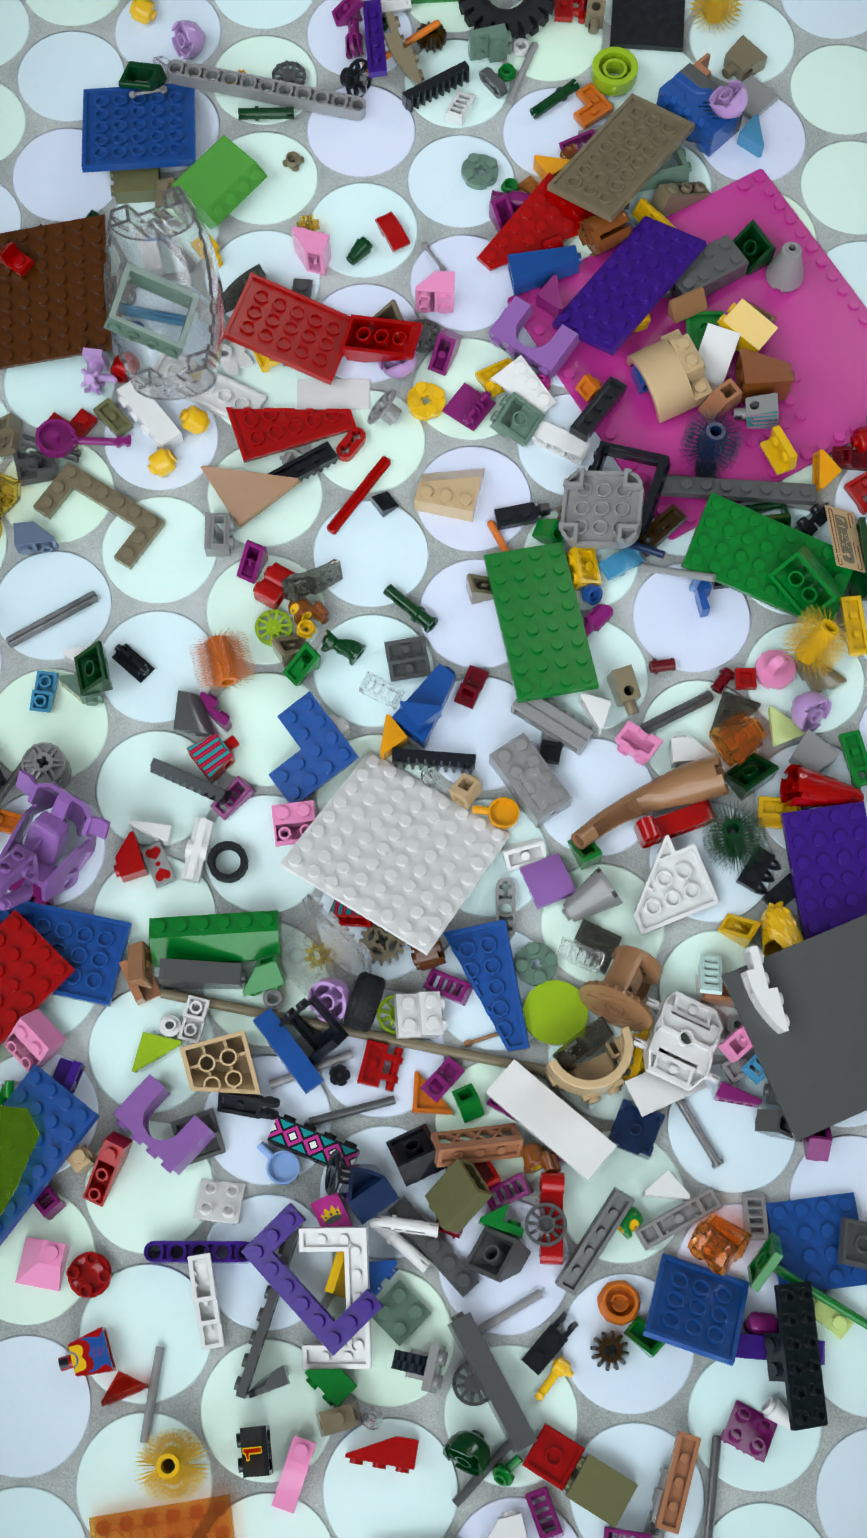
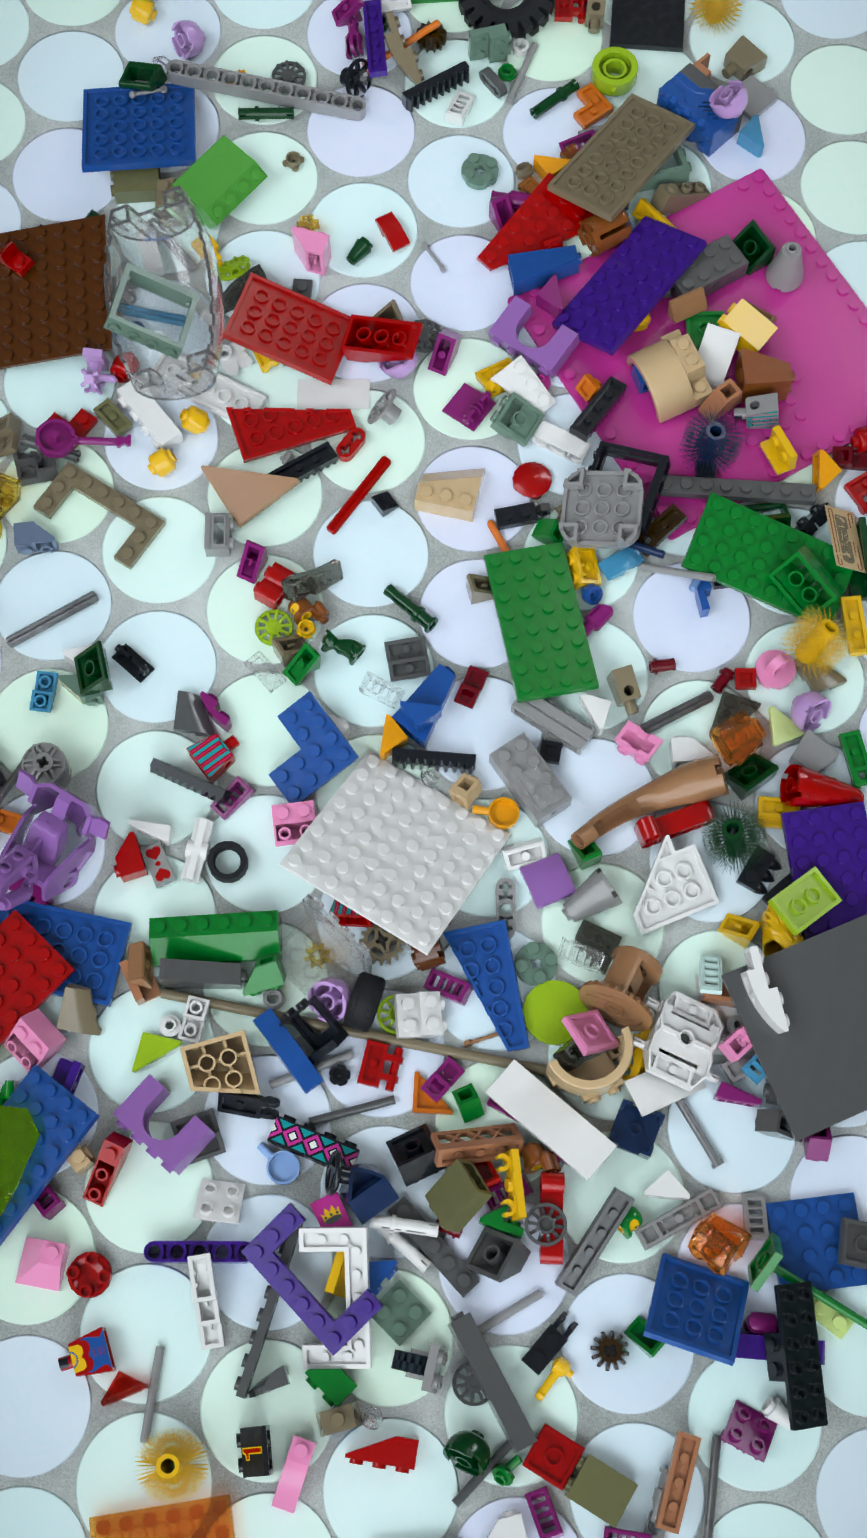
orange piece [188,627,257,694] -> none
yellow plate [407,381,446,421] -> none
bright pink slope [415,271,455,314] -> none
green plate [501,178,519,193] -> none
orange hat [597,1280,641,1326] -> none
none -> dark tan slope [56,983,102,1036]
none -> lime wheel [217,255,251,281]
none -> clear plate [244,650,286,693]
none -> yellow plate [495,1149,527,1221]
none -> red dish [512,462,552,500]
none -> dark tan plate [515,162,535,180]
none -> bright pink tile [562,1009,619,1056]
none -> lime plate [768,866,842,937]

